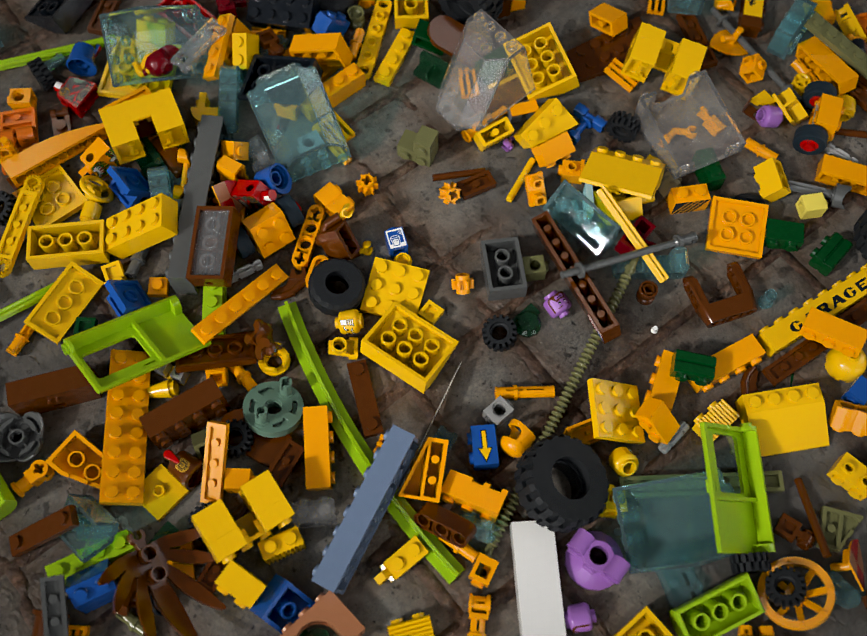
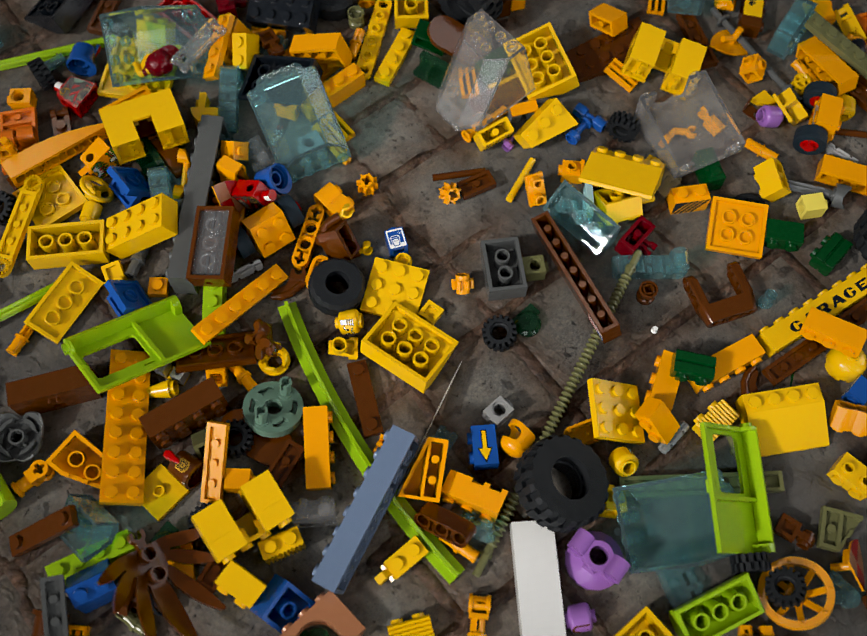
dark green plate [73,317,98,335] -> none
blue brick [311,10,351,37] -> none
olive brick [397,125,439,167] -> none
light orange brick [468,552,499,589] -> none
light orange pin [494,385,555,400] -> none
light orange brick [531,131,576,169] -> none
medium lavender head [543,290,572,319] -> none
dark grey bar [560,231,698,279] -> none
yellow axle [597,186,669,283] -> none
reddish brown bar [794,478,832,558] -> none

